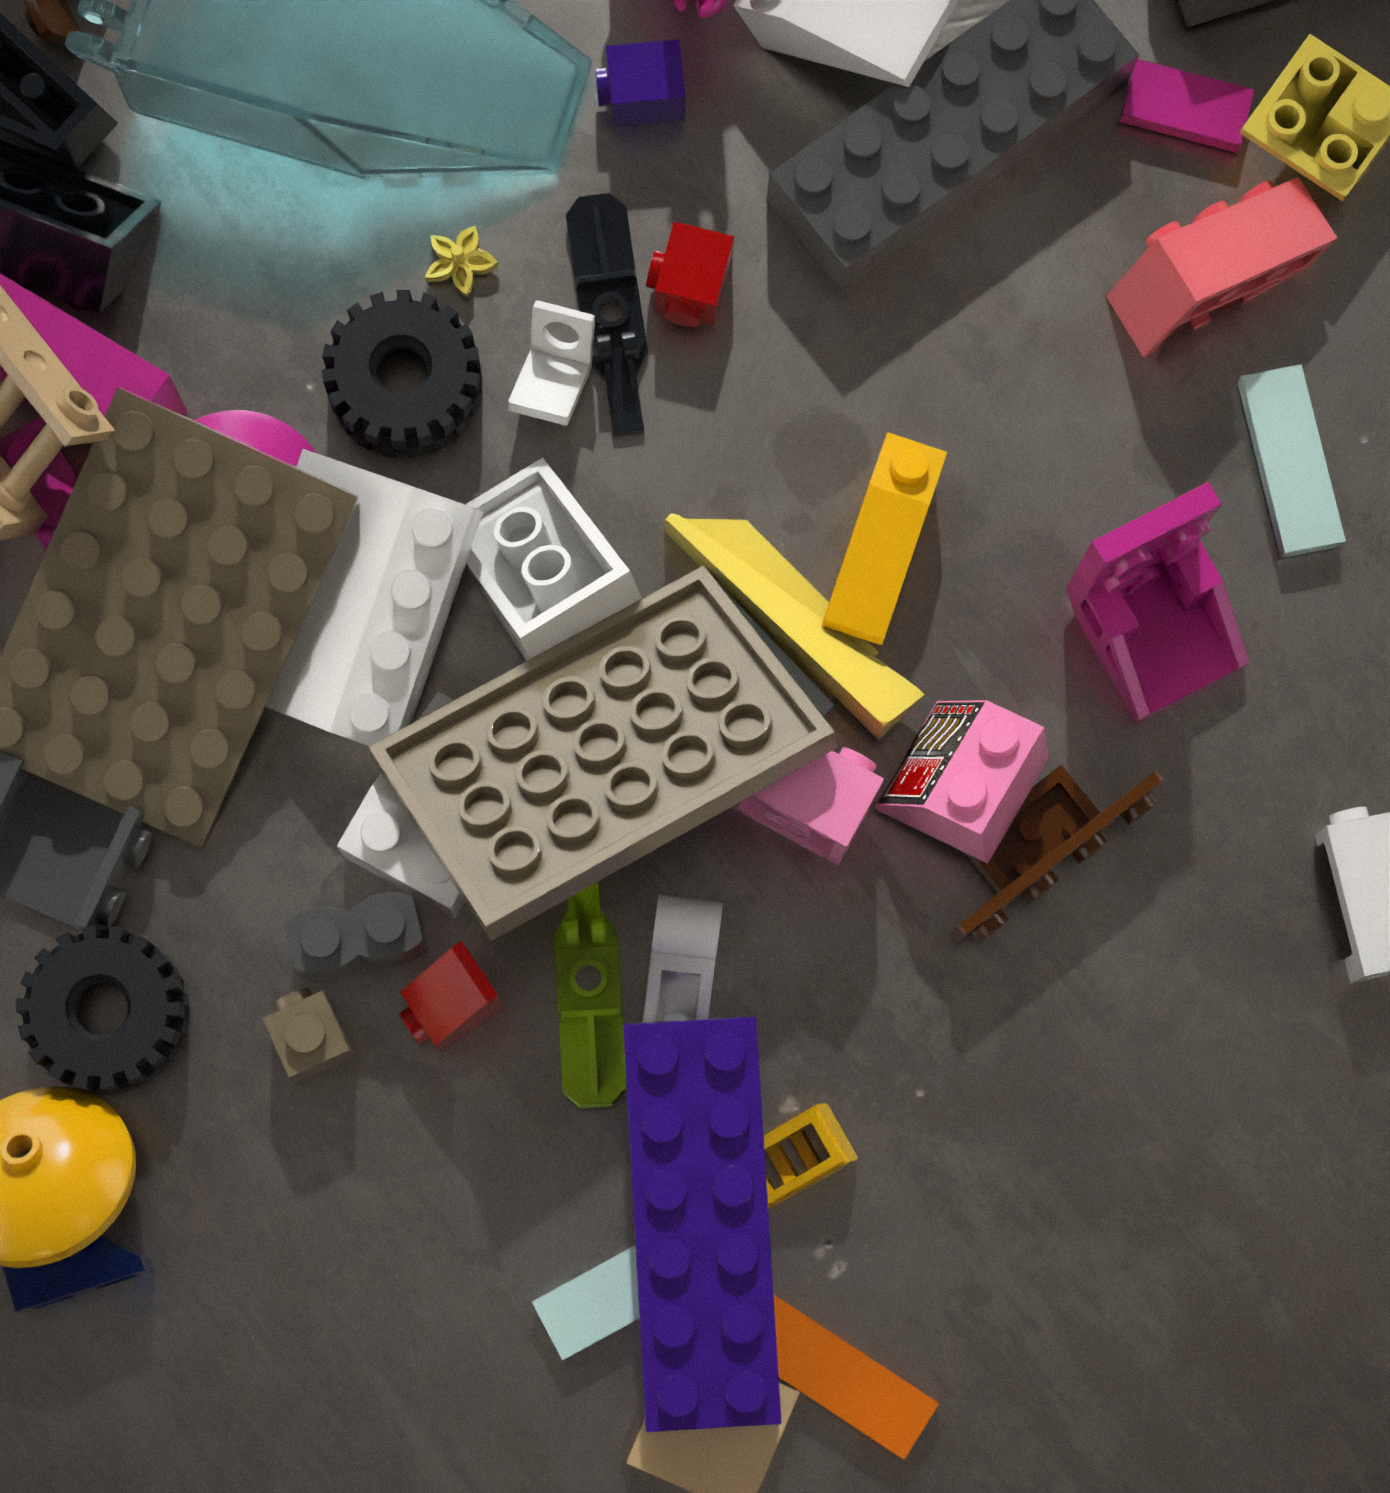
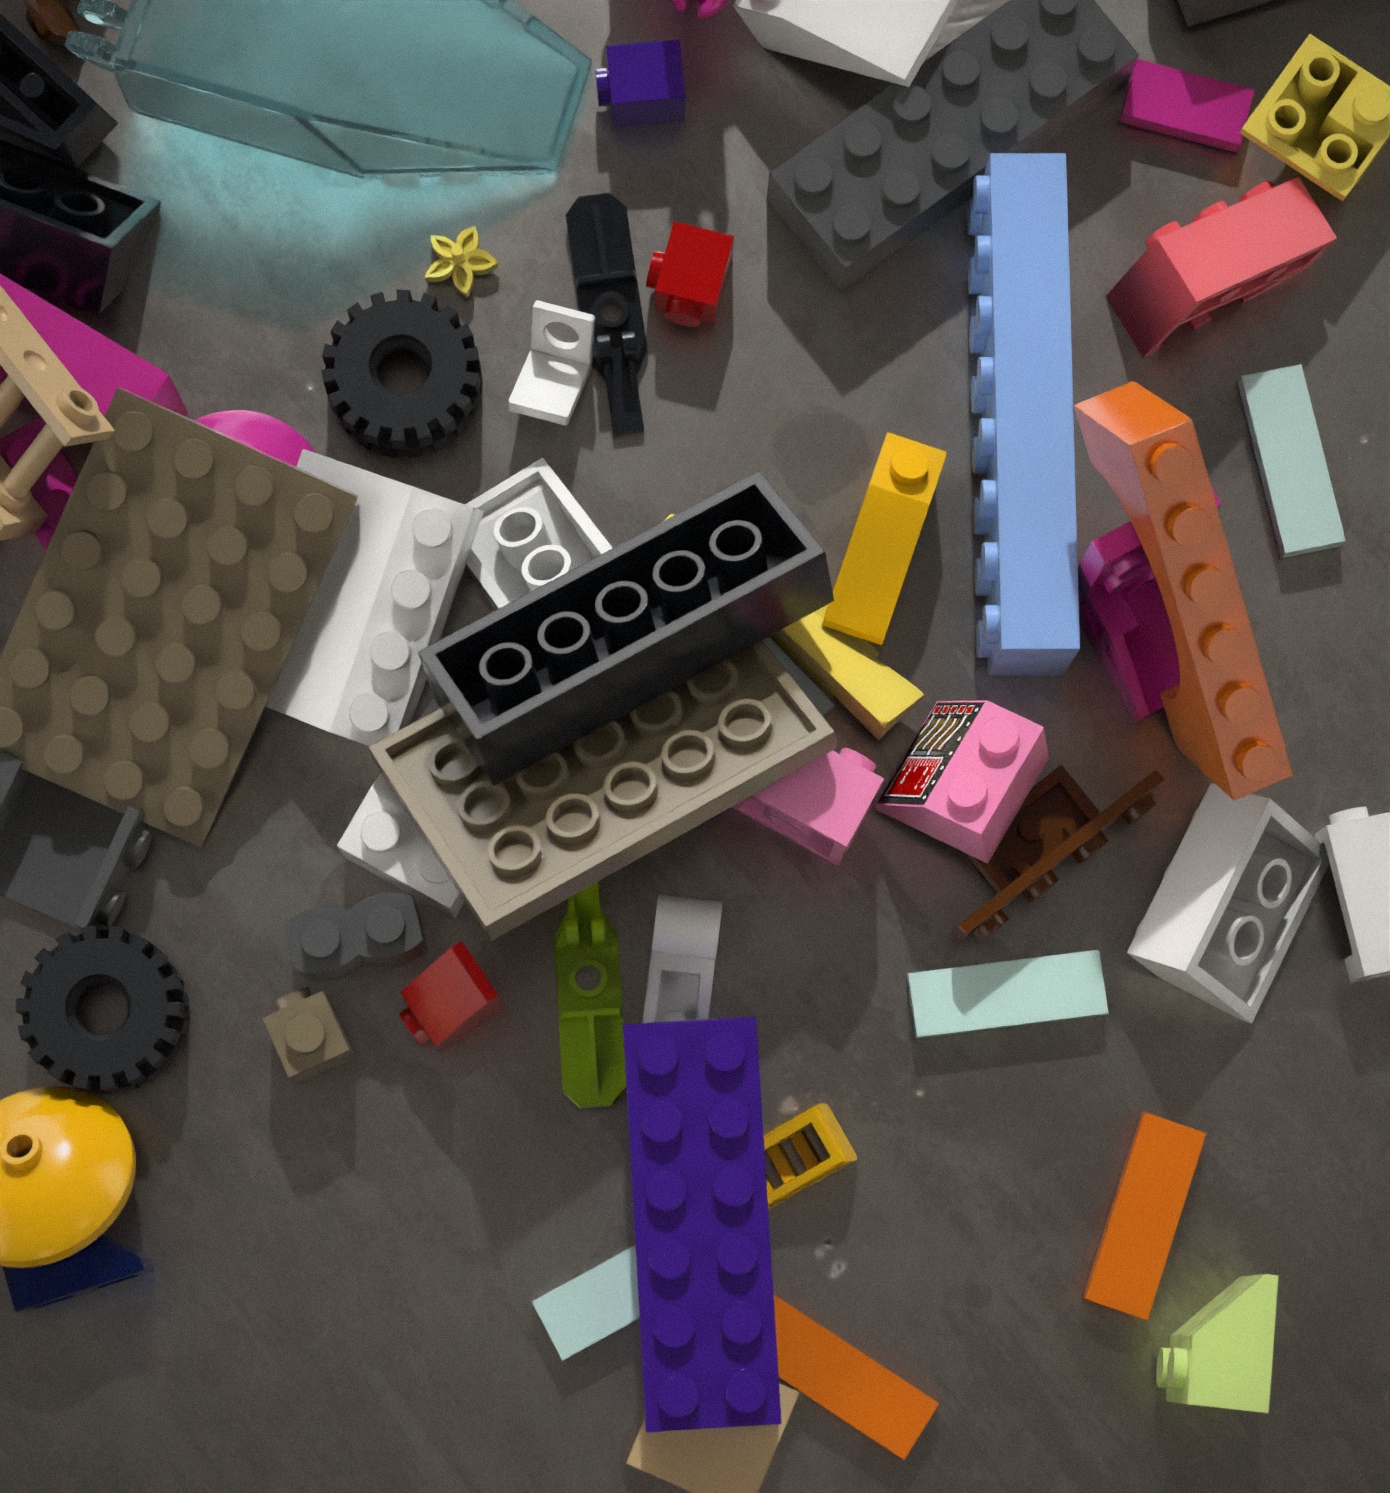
none -> black brick [418,471,834,786]
none -> light aqua tile [906,950,1109,1039]
none -> light blue brick [967,153,1080,676]
none -> orange arch [1074,381,1293,800]
none -> orange tile [1082,1112,1206,1321]
none -> white slope [1127,783,1330,1024]
none -> yellowish green slope [1156,1274,1279,1413]

